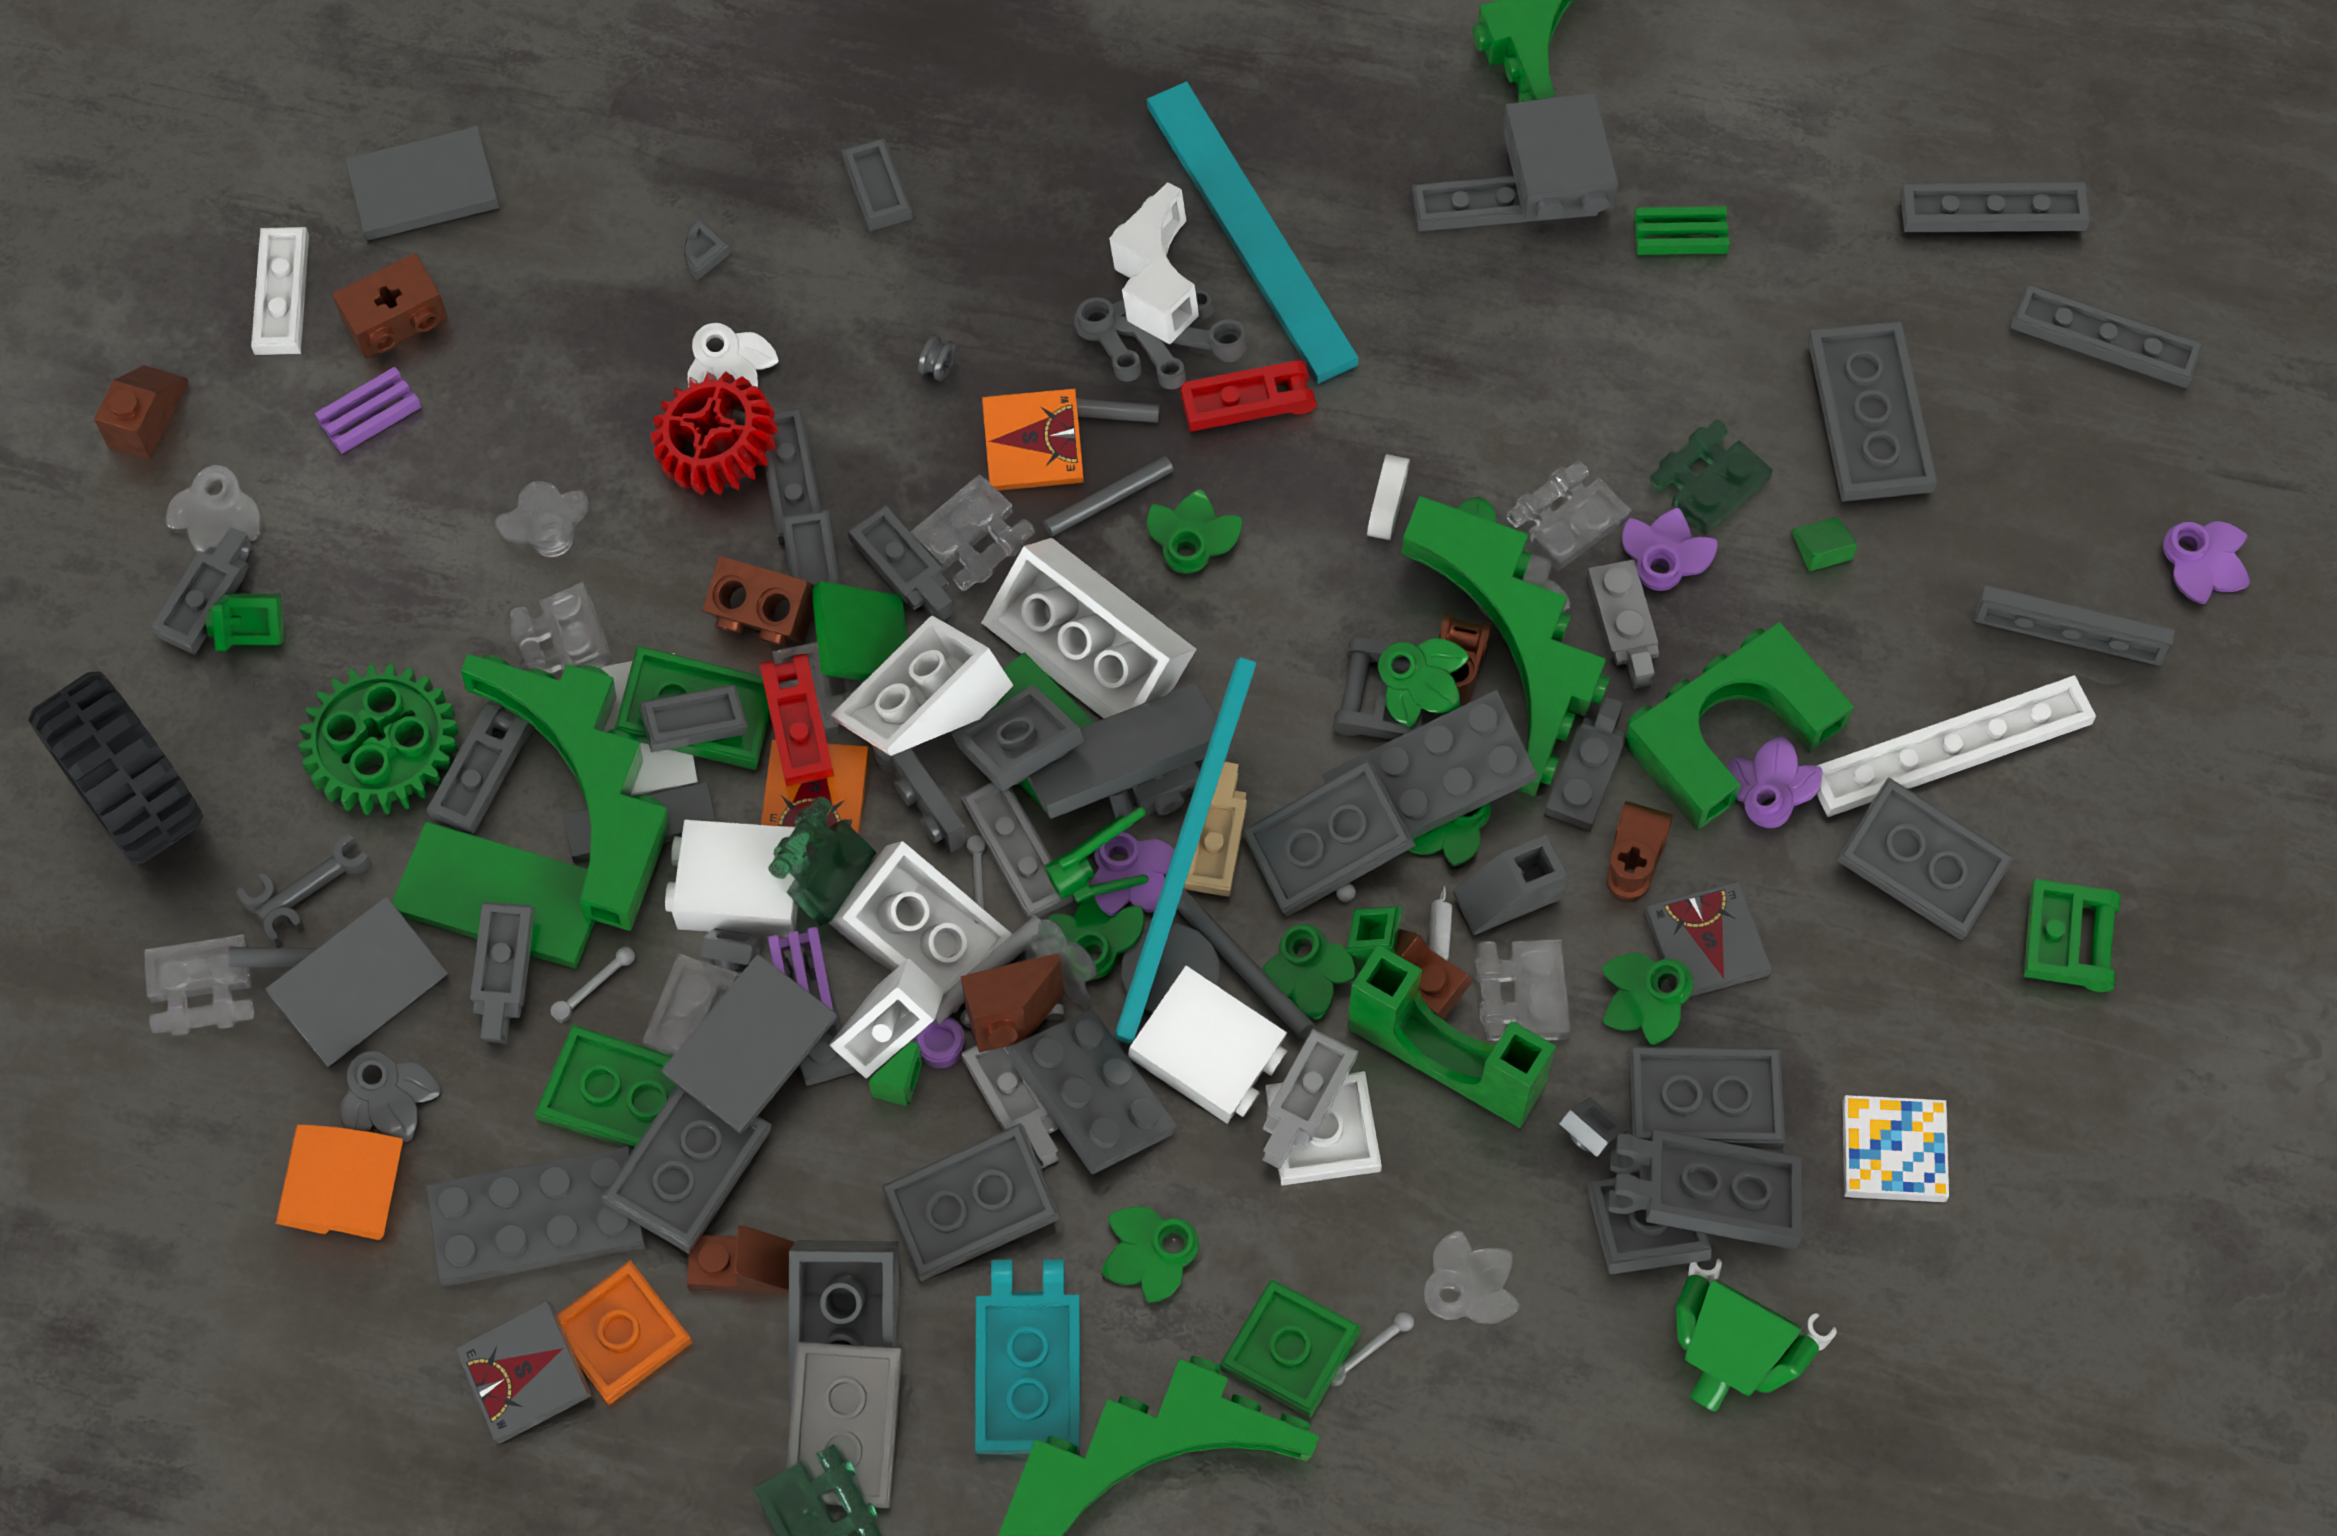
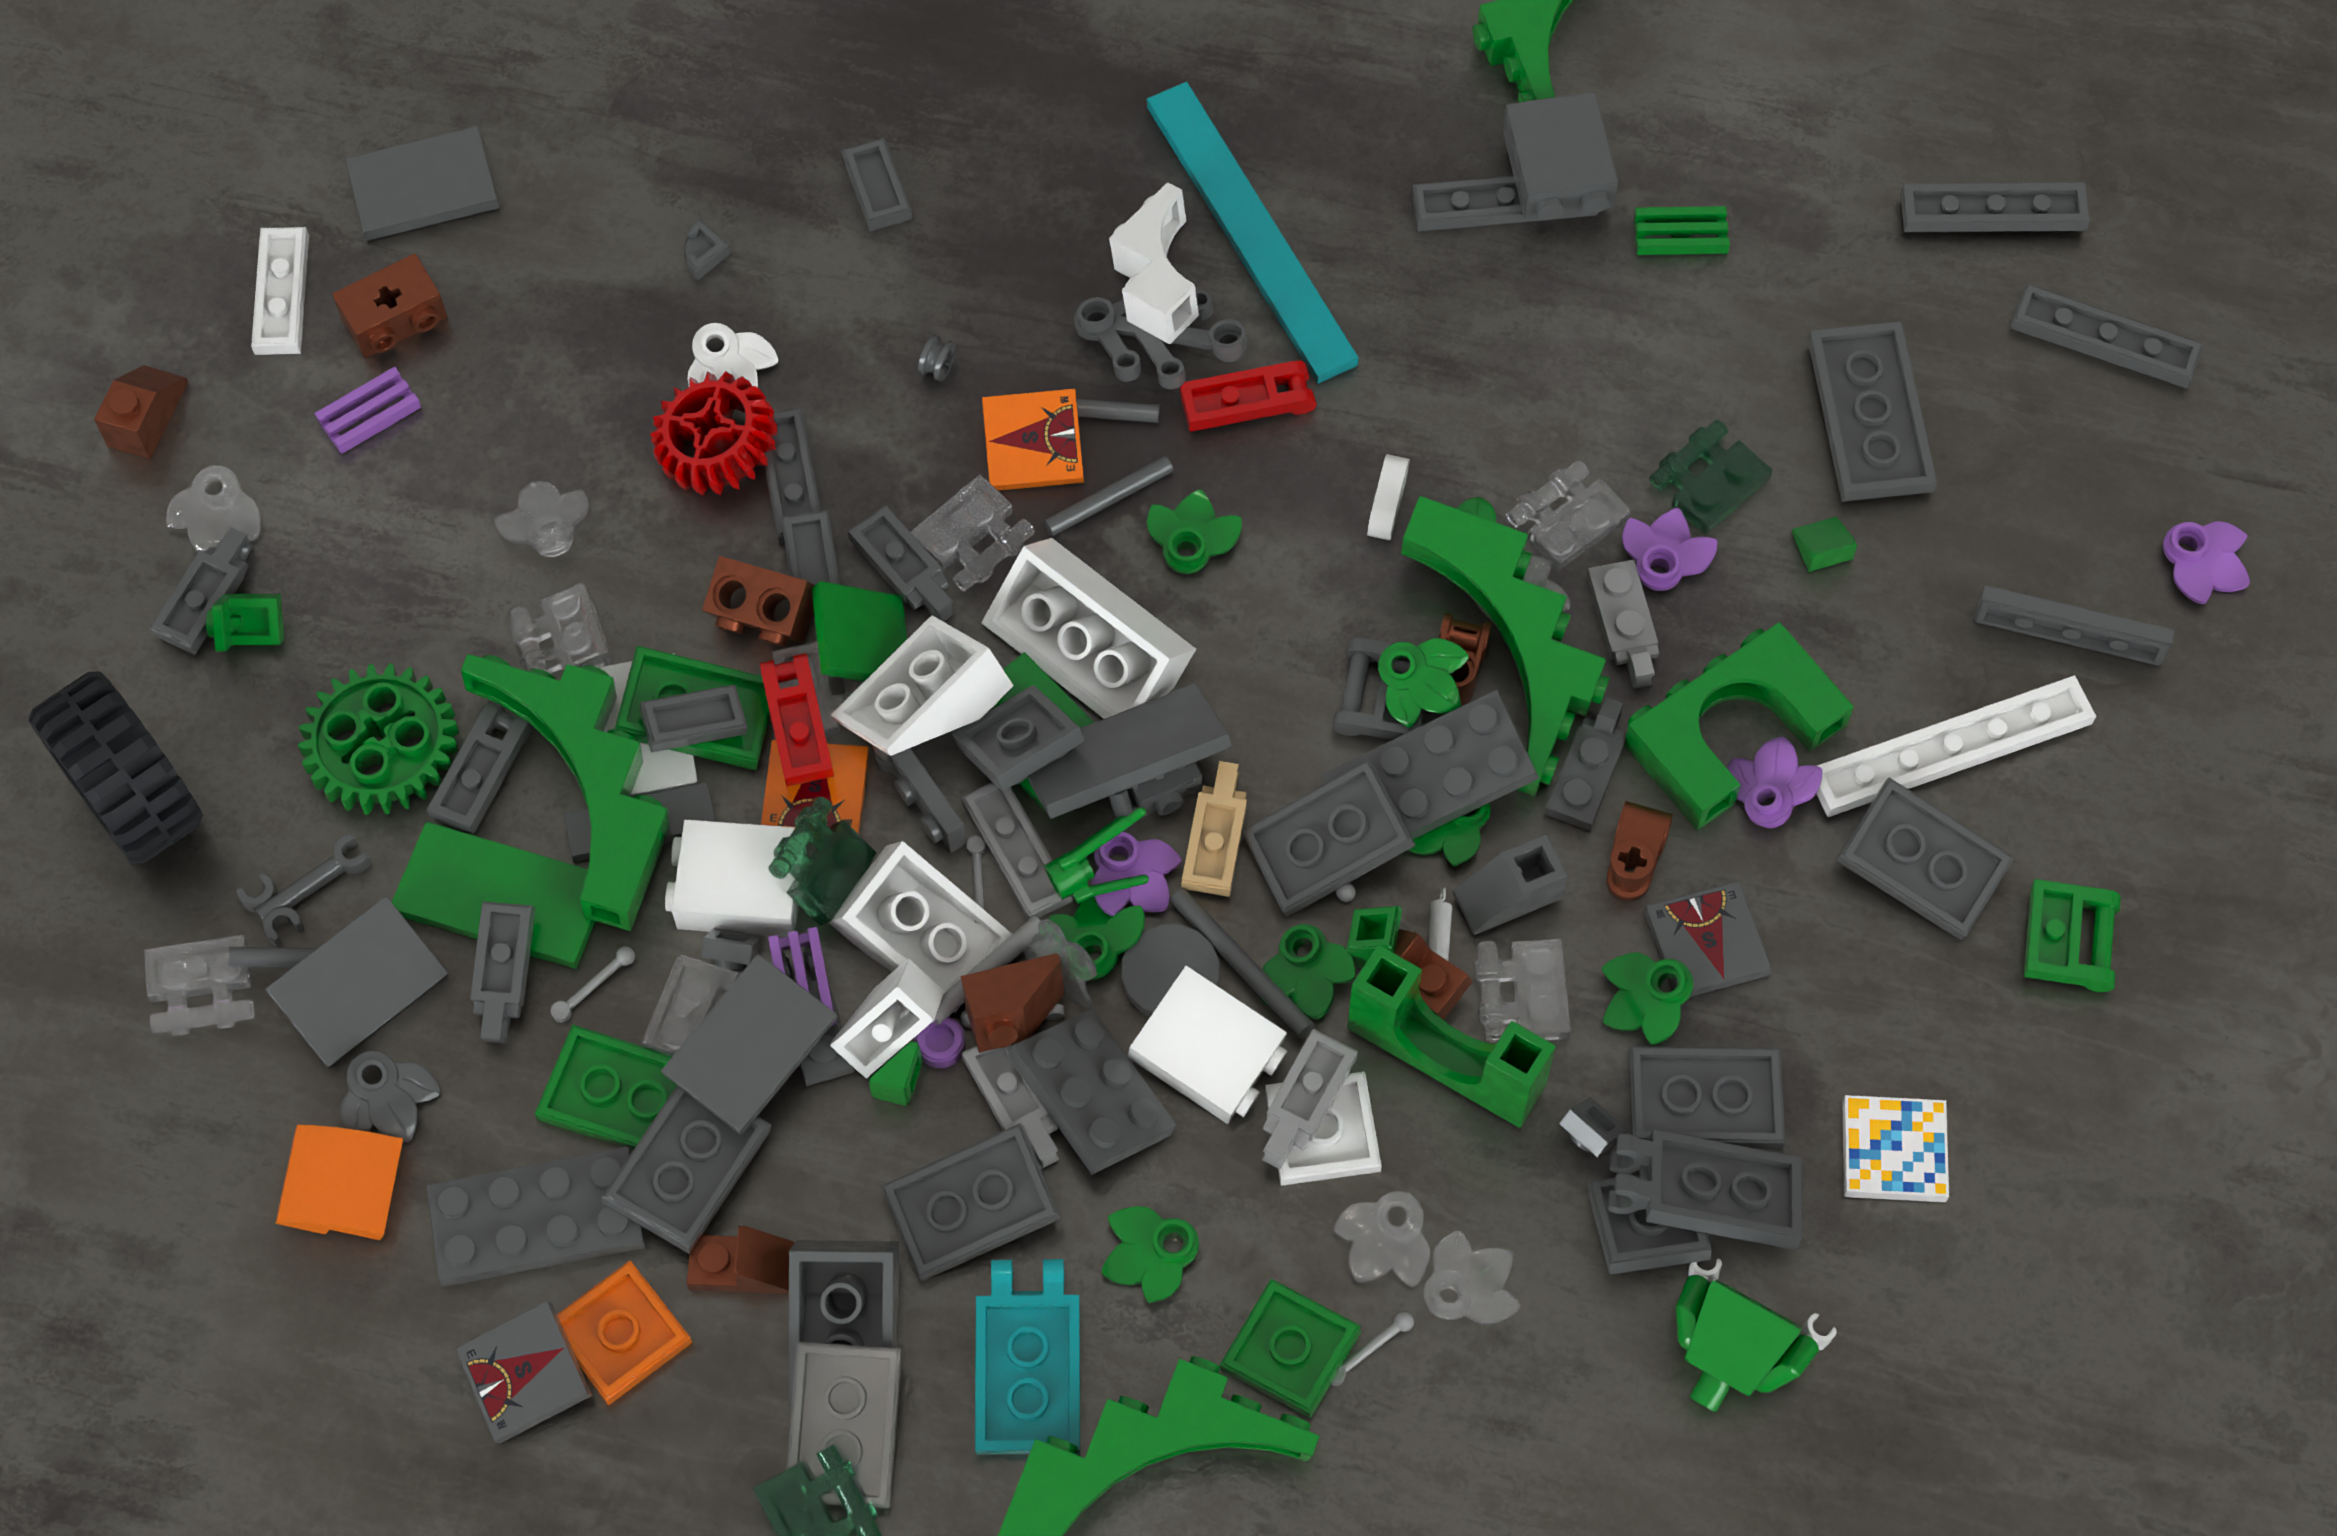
teal tile [1114,657,1257,1045] -> none
none -> clear plate [1333,1191,1430,1287]

